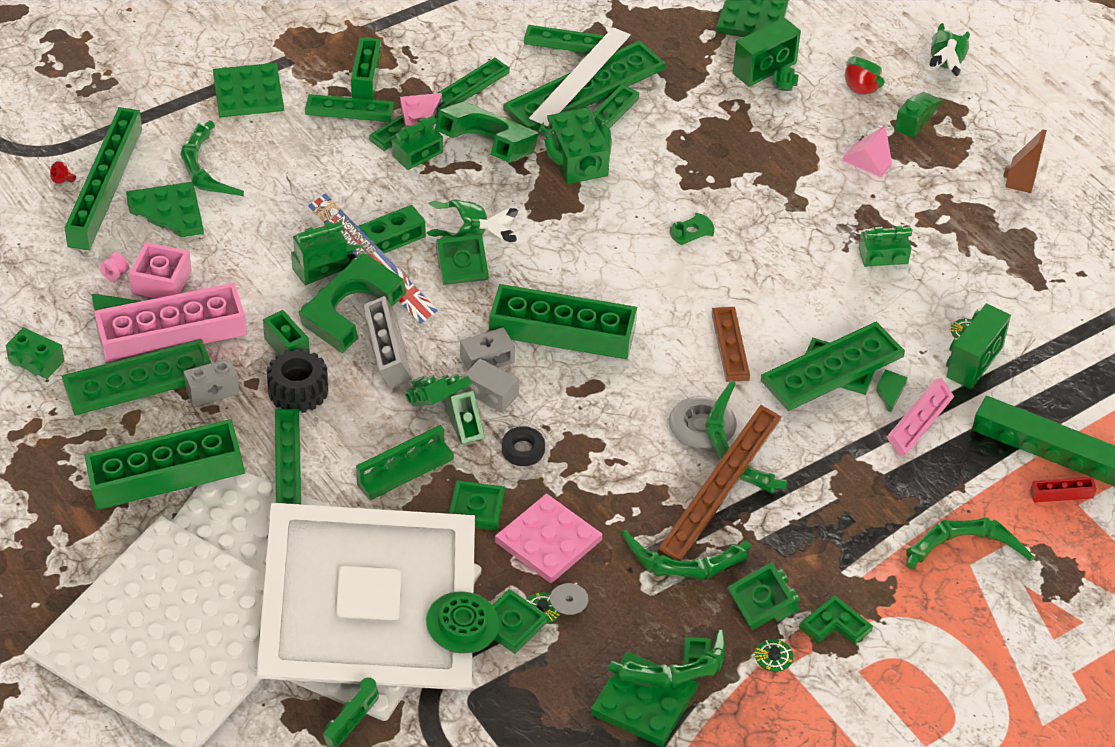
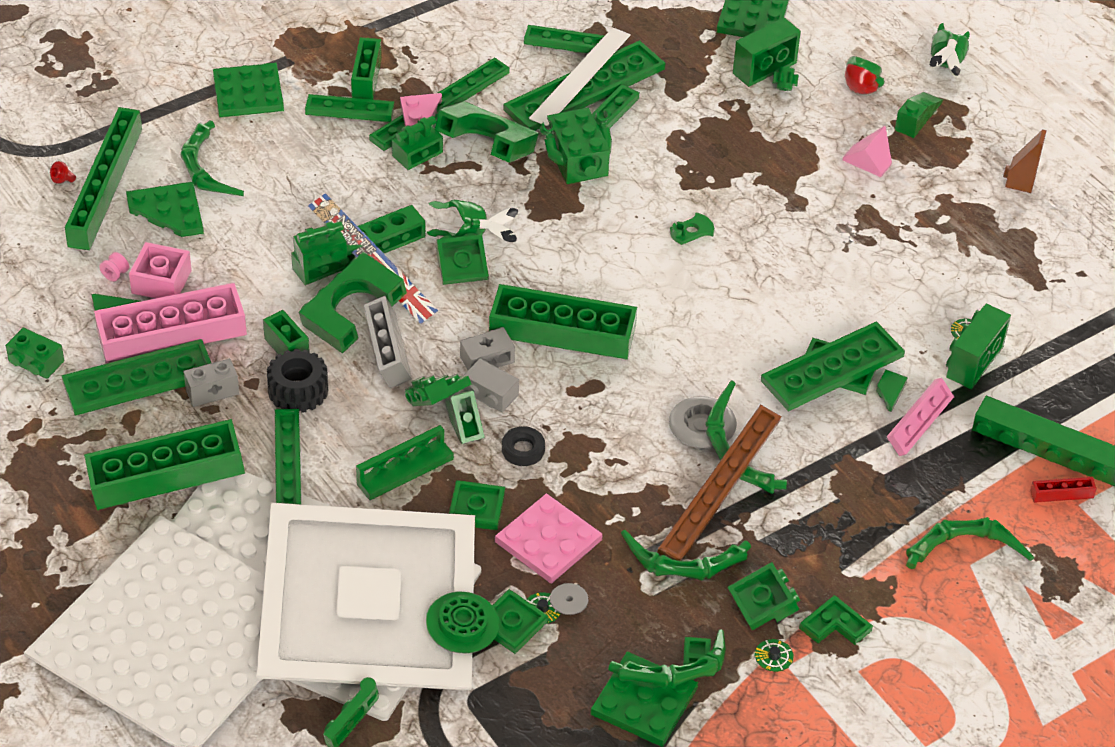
dark orange tile [711,307,750,382] -> none
green brick [859,225,912,267] -> none

